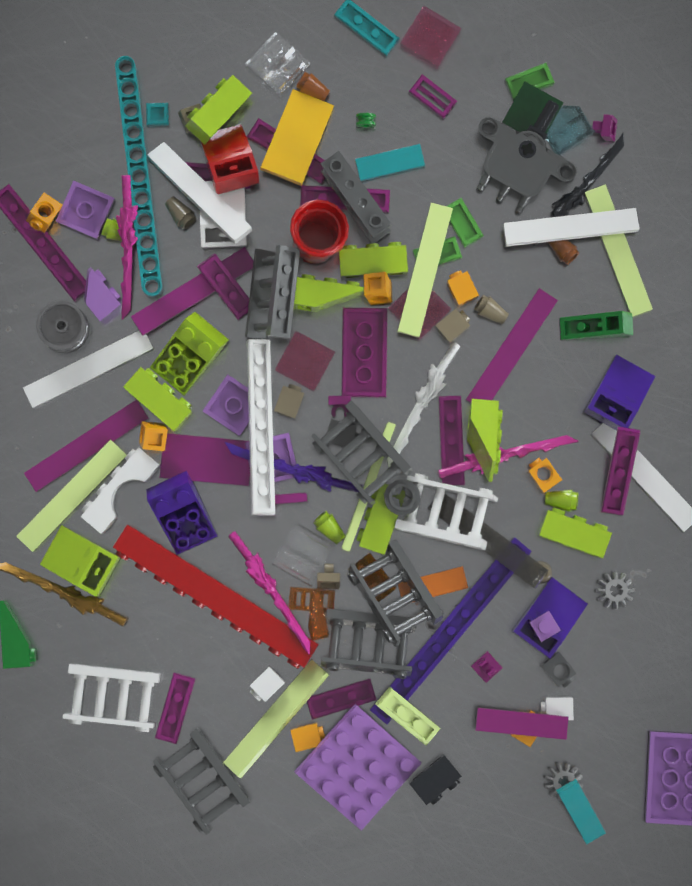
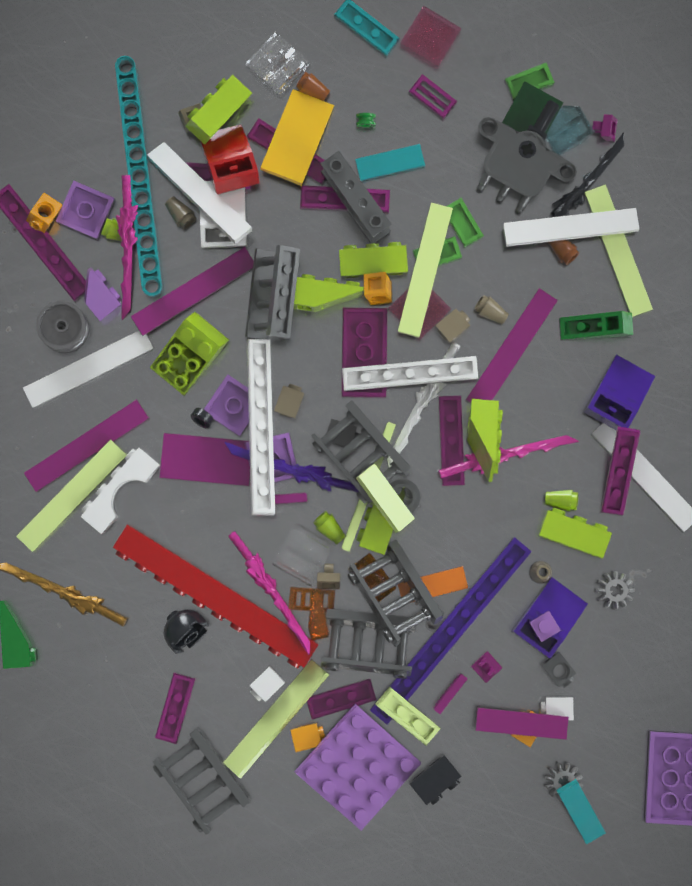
lime slope [40,525,120,597] -> none
white fence [63,663,161,732] -> none
lime brick [123,367,193,433] -> none
light orange brick [139,421,168,451] -> none
teal tile [146,103,169,127] -> none
dark purple slope [146,471,217,555] -> none
magenta tile [196,253,249,320] -> none
clear pink plate [275,331,335,392] -> none
red piece [290,200,349,264] -> none
magenta tile [328,396,351,417] -> none
white fence [395,473,498,551] -> none
clear smoke tile [428,493,549,589] -> none
light orange brick [446,270,479,307] -> none
light orange brick [527,457,562,494] -> none
none -> black cylinder [163,609,209,654]
none -> black tile [191,408,214,428]
none -> white tile [342,356,478,391]
none -> yellowish green tile [356,464,415,533]
none -> magenta tile [433,673,468,714]

